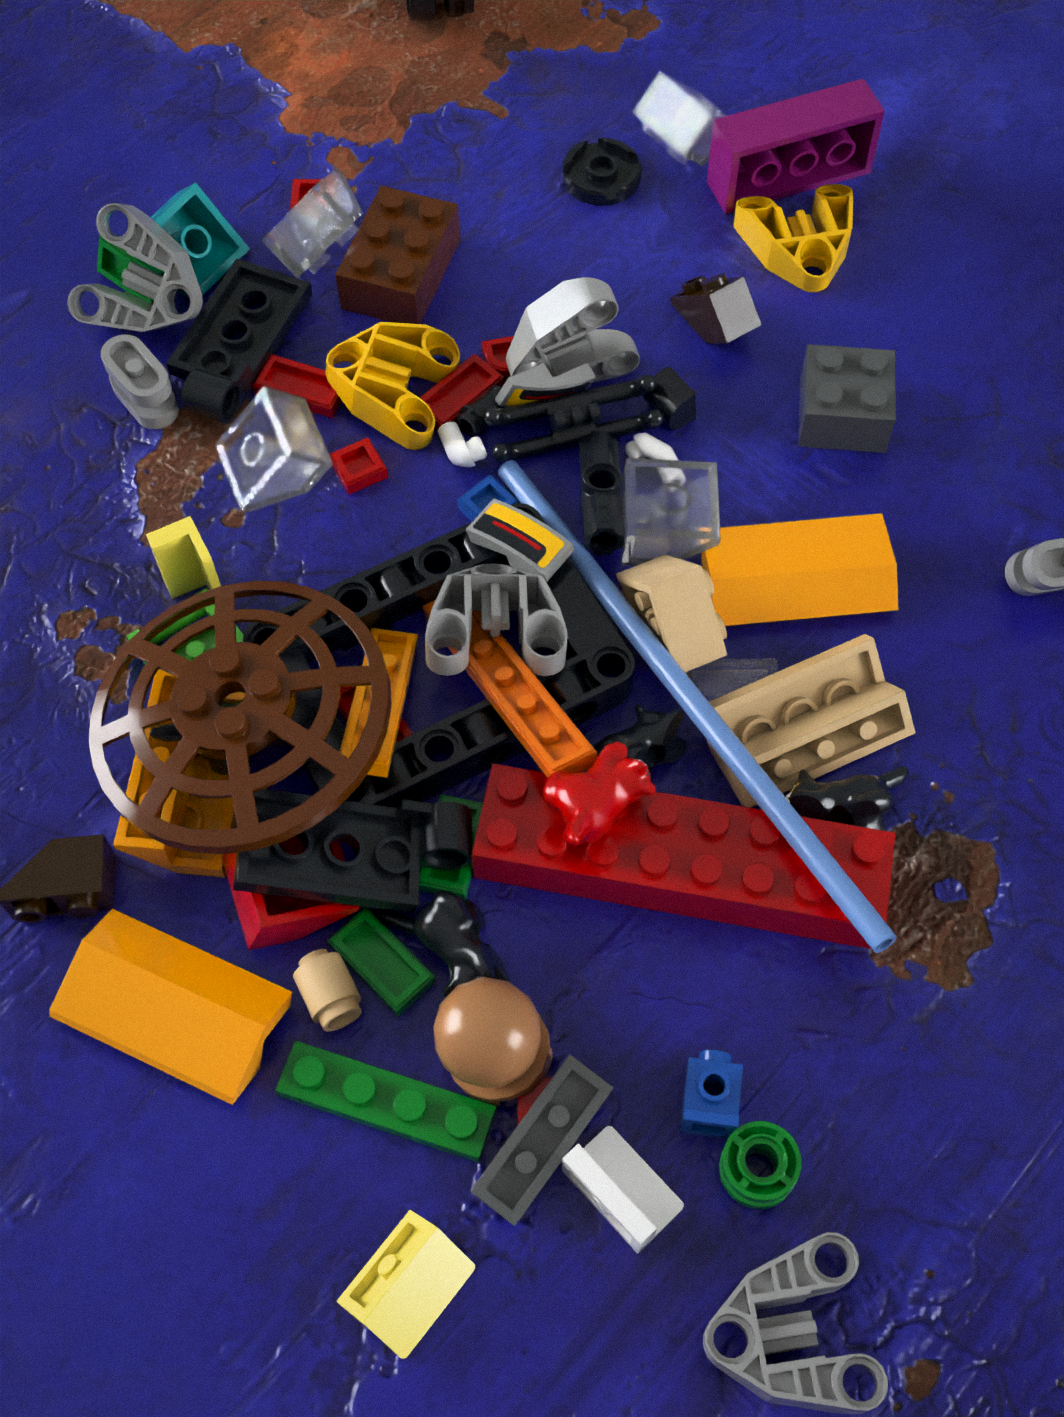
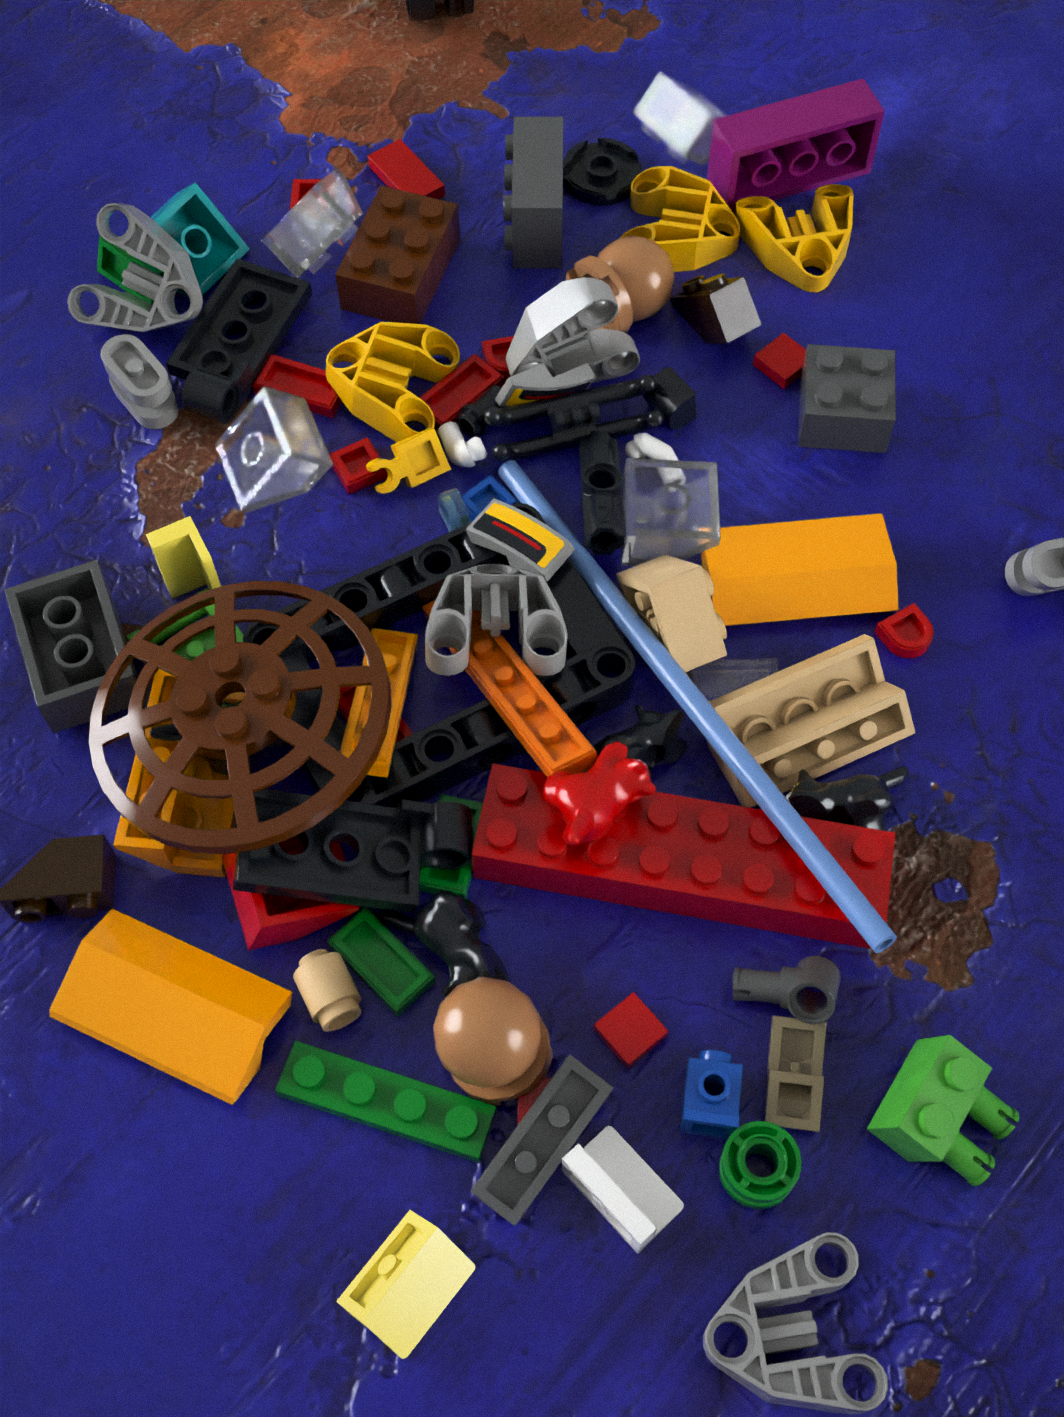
none -> dark grey brick [4,560,146,734]
none -> yellow plate [366,428,451,494]
none -> red tile [367,139,445,199]
none -> clear light blue tile [438,488,471,532]
none -> dark grey brick [503,117,563,268]
none -> medium nougat tile [566,235,675,333]
none -> red tile [593,992,669,1069]
none -> yellow connector [619,166,741,272]
none -> dark grey pin [733,956,841,1024]
none -> red tile [753,332,806,389]
none -> dark tan slope [764,1015,827,1132]
none -> bright green brick [867,1035,1019,1187]
none -> red tile [874,603,934,659]

